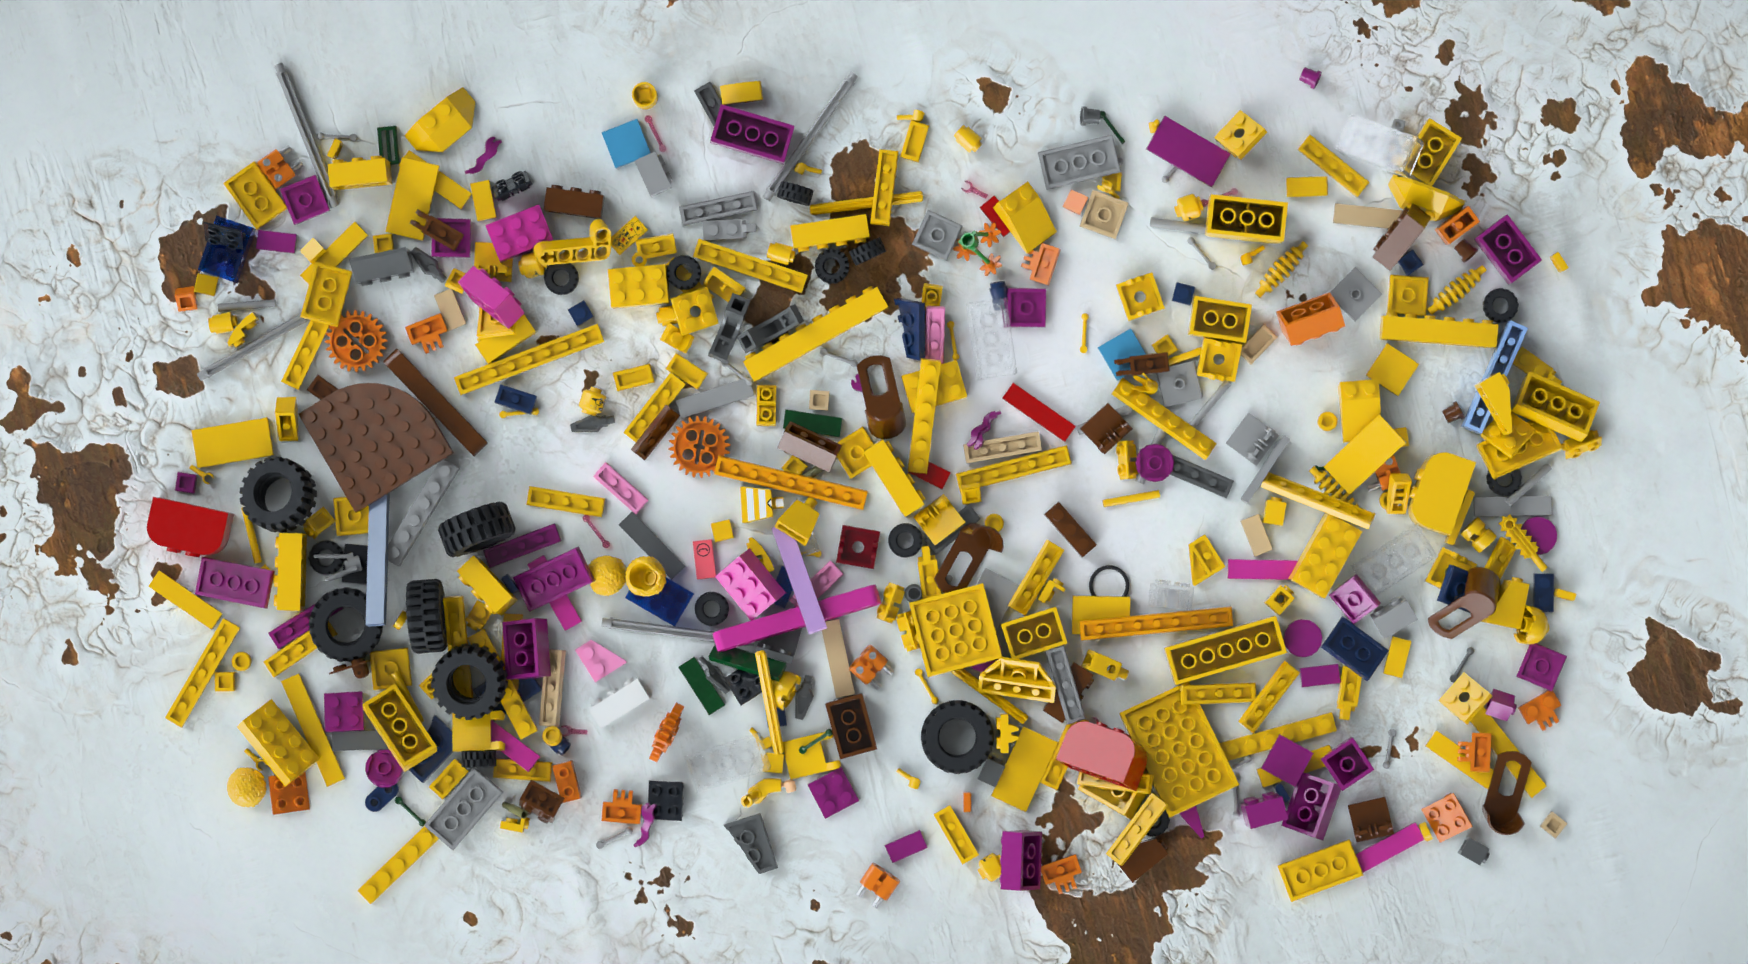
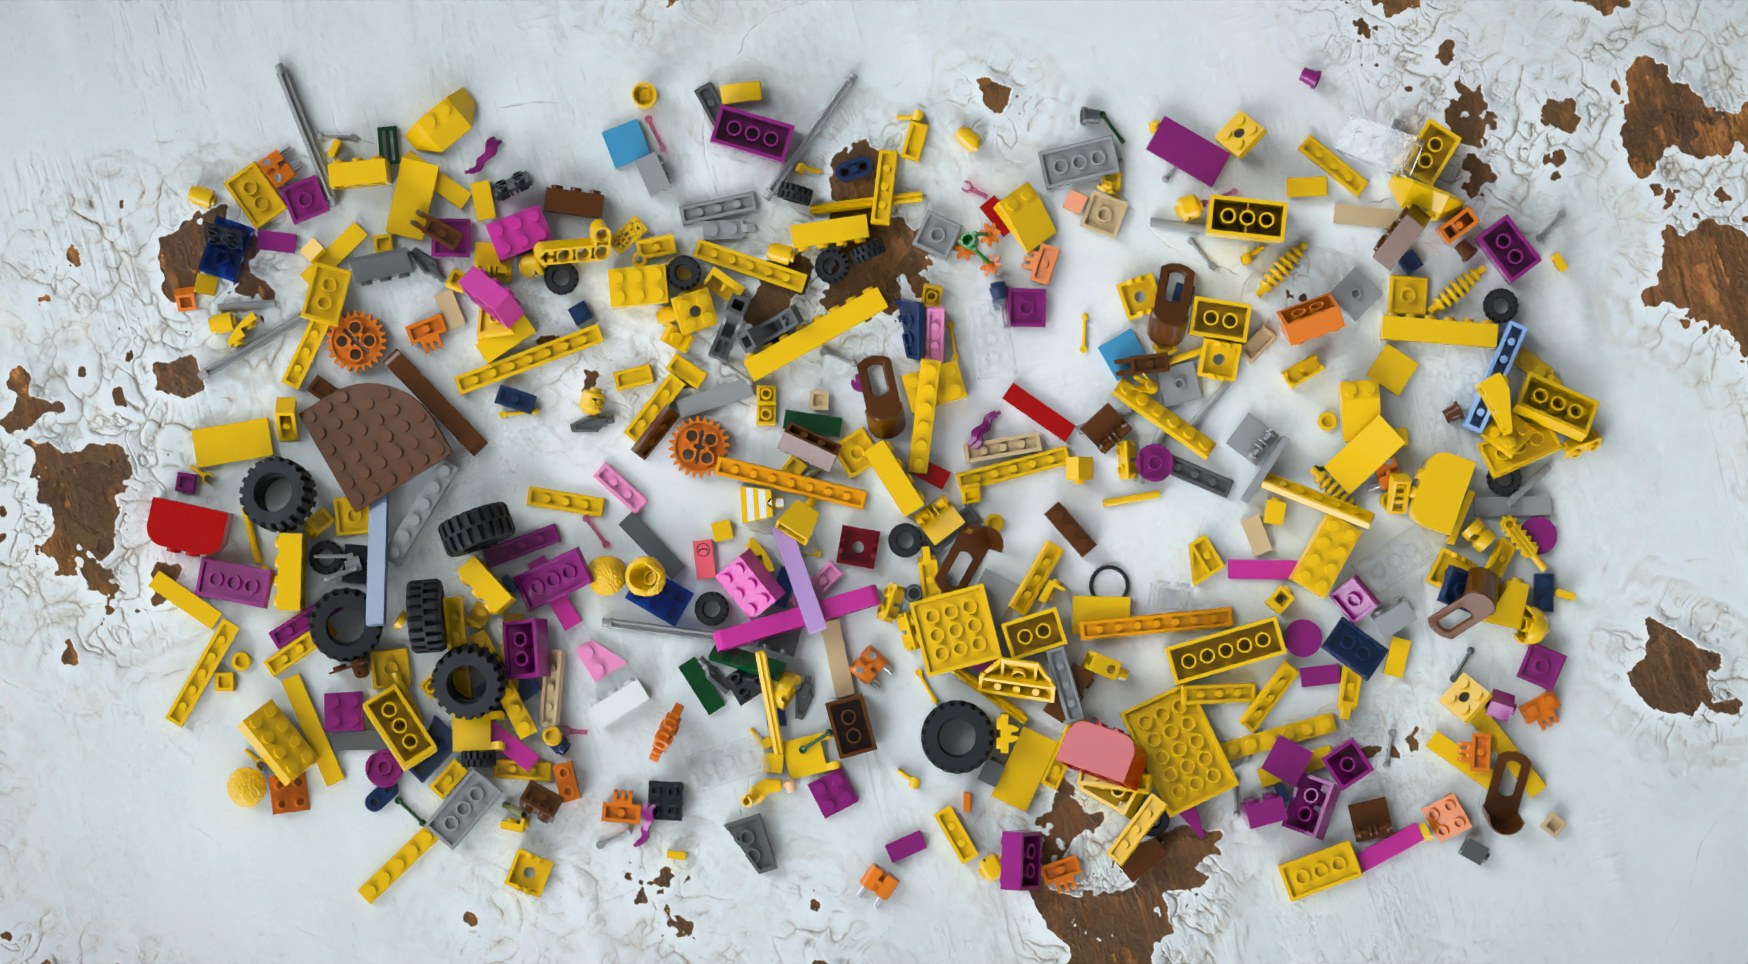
none -> yellow brick [187,185,218,209]
none -> yellow piece [504,848,554,898]
none -> yellow tile [667,849,687,860]
none -> dark blue plate [836,156,873,182]
none -> yellow brick [1066,457,1093,484]
none -> reddish brown piece [1147,263,1195,347]
none -> yellow hinge [1280,353,1325,389]
none -> light grey hinge [1535,210,1565,241]

